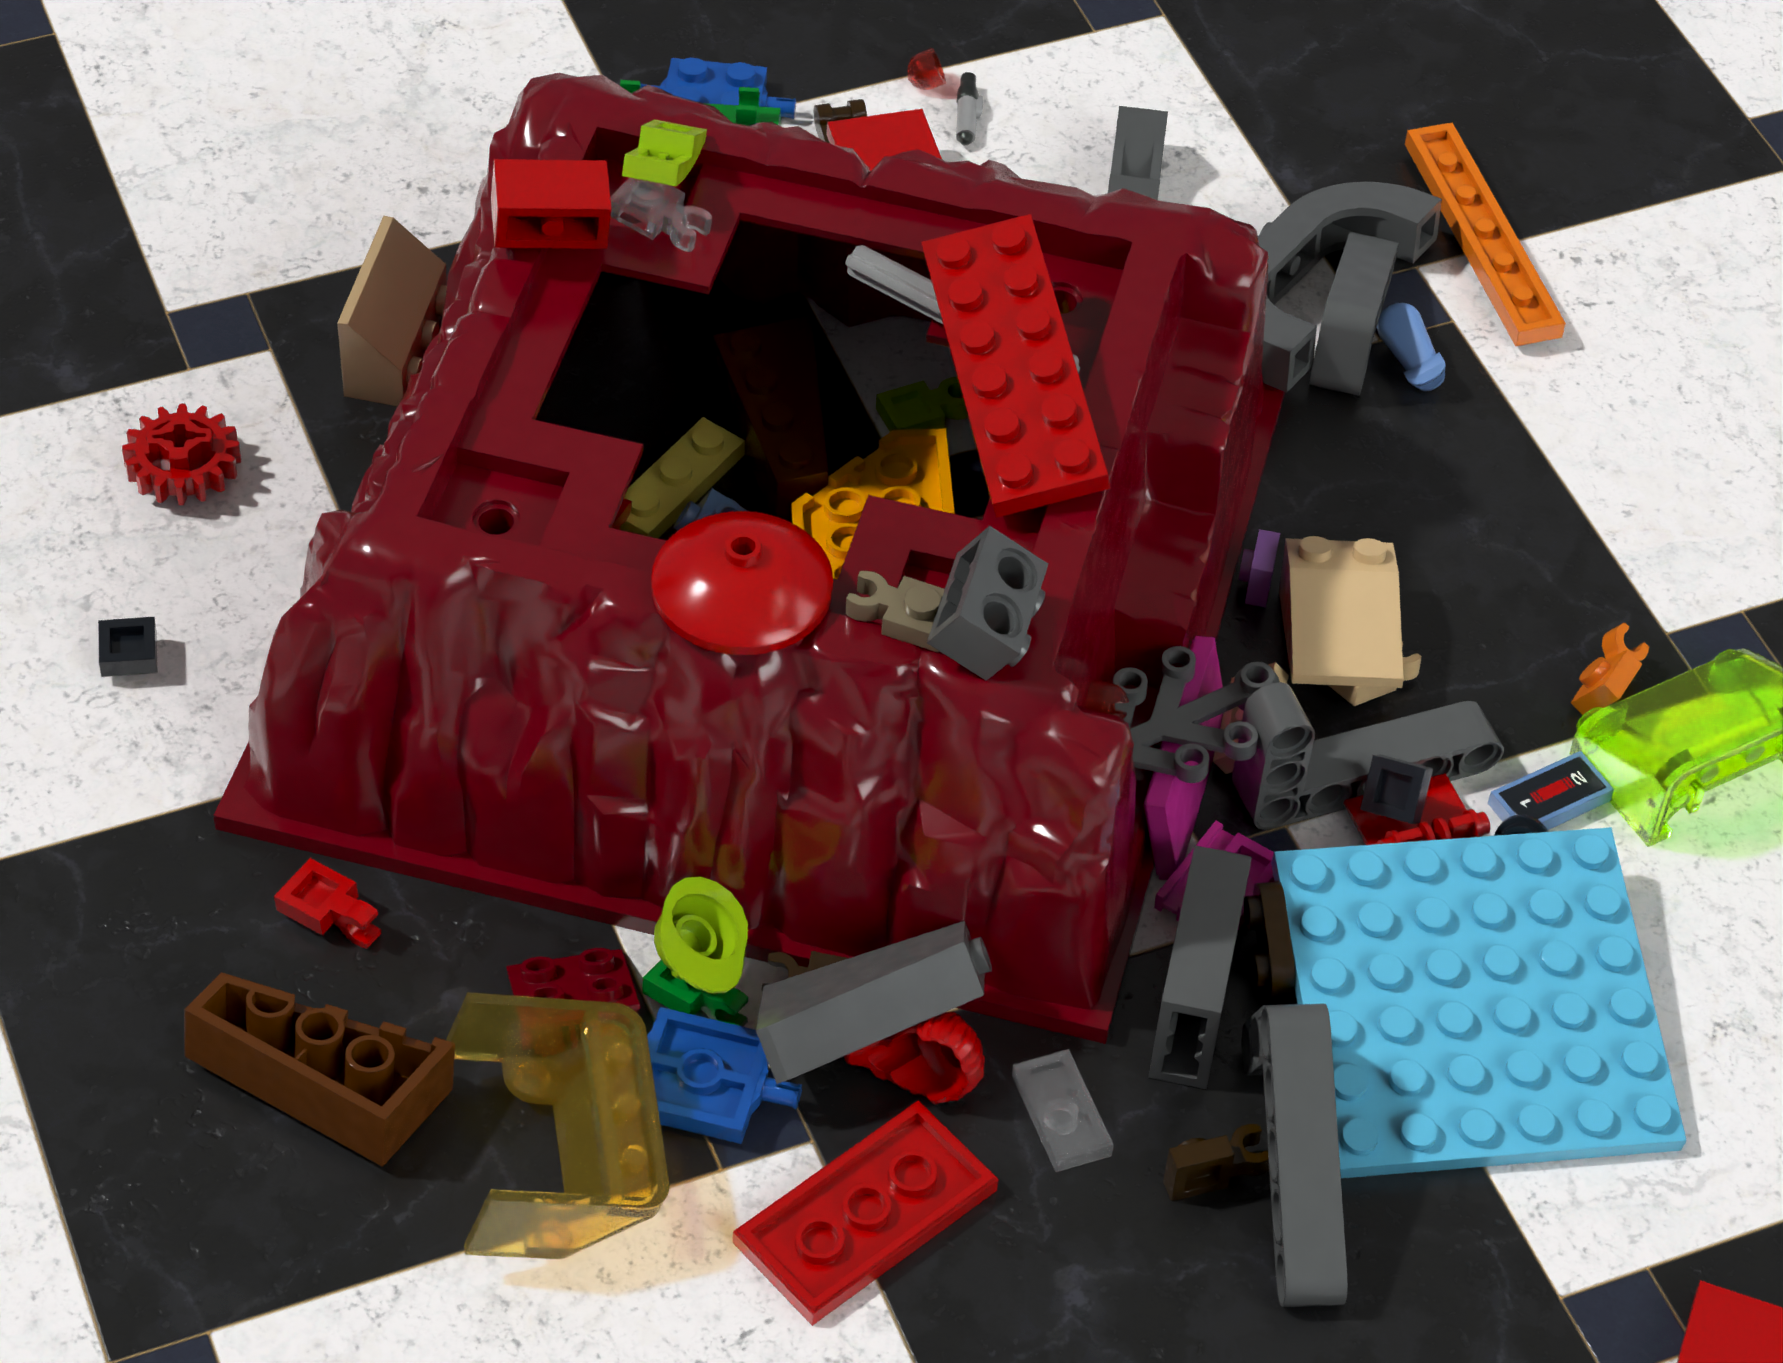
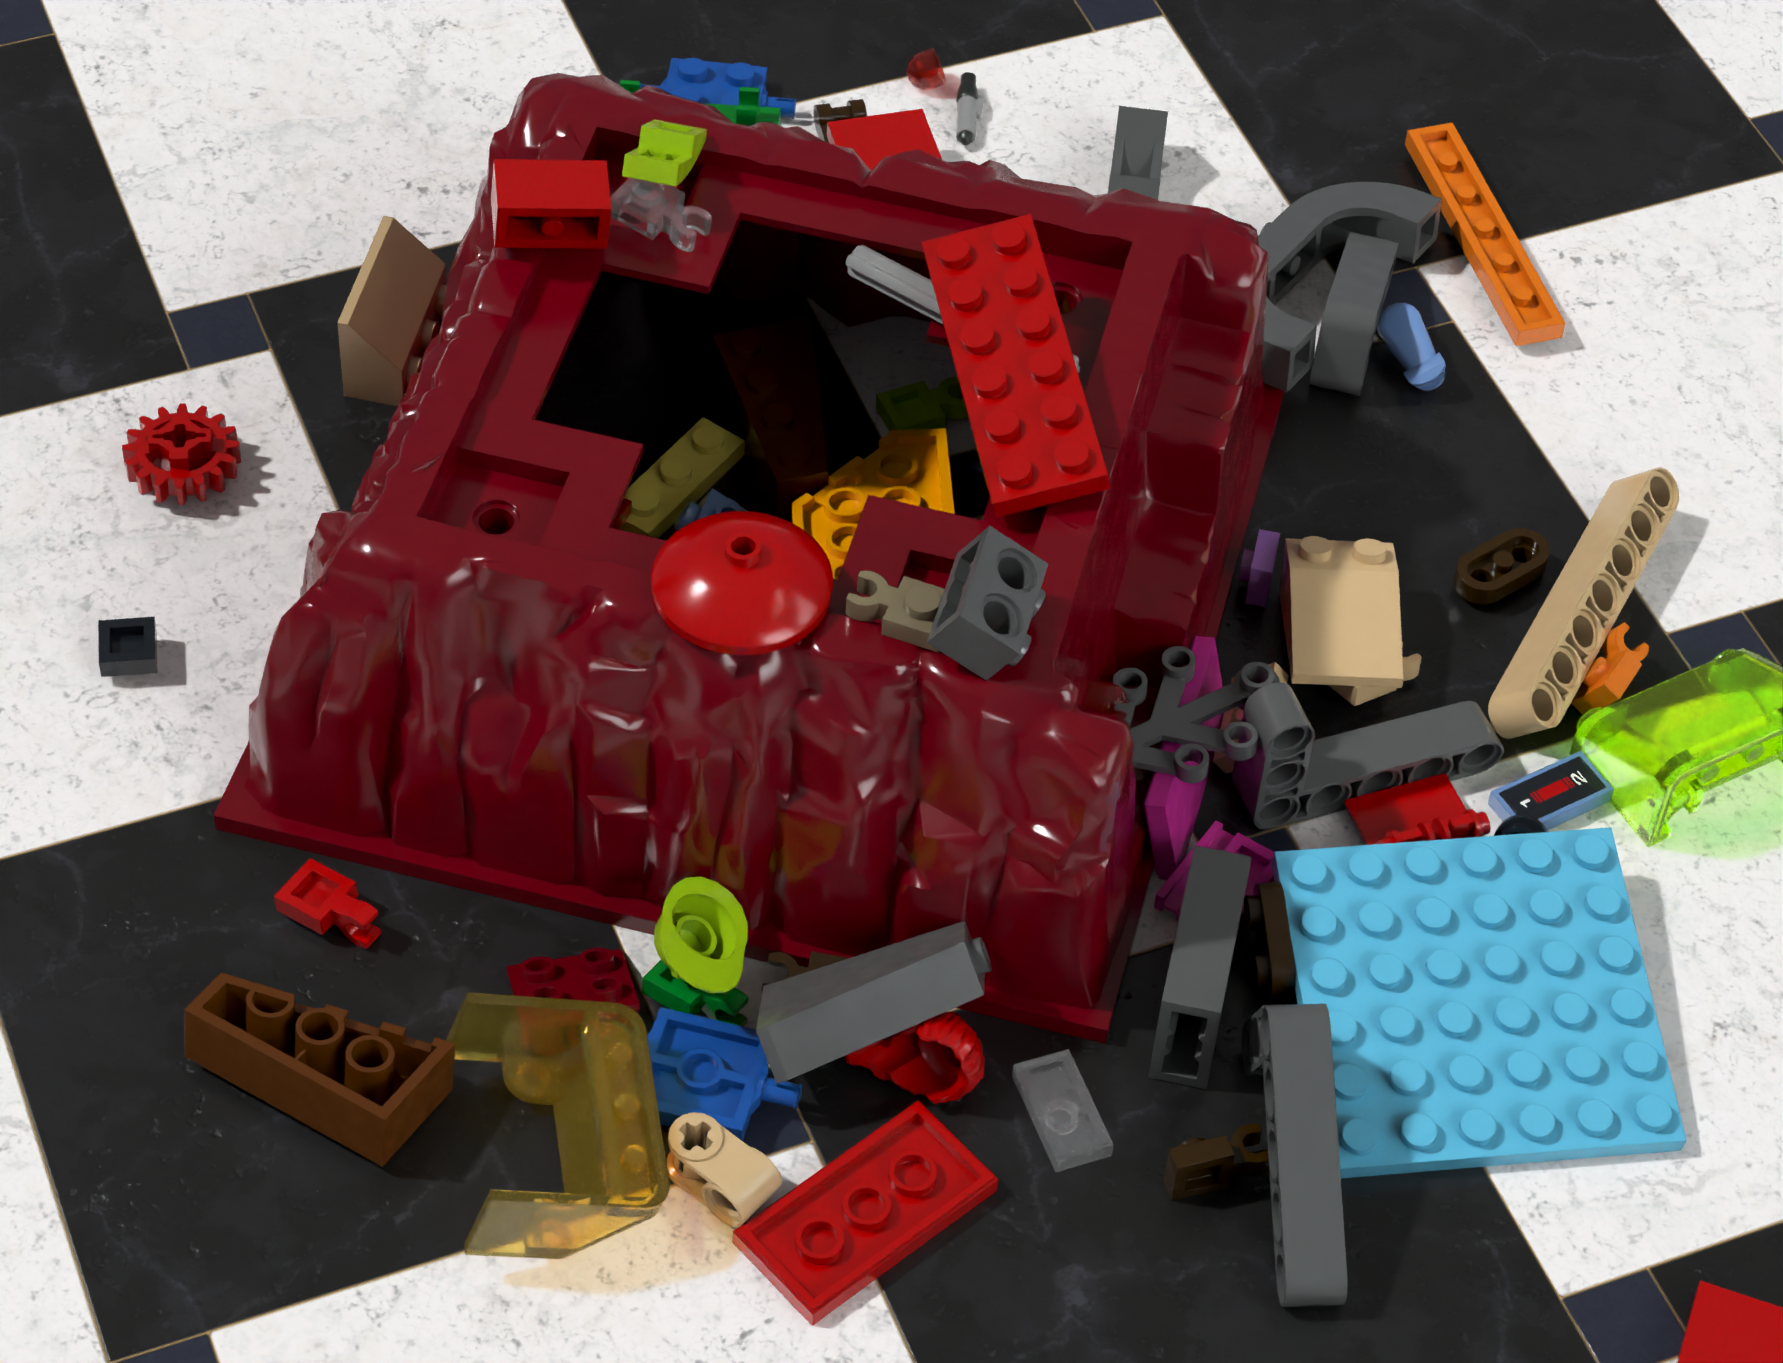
black plate [1360,754,1433,824] -> none
none -> tan piece [666,1112,782,1228]
none -> dark brown plate [1453,528,1550,604]
none -> tan beam [1488,467,1679,739]

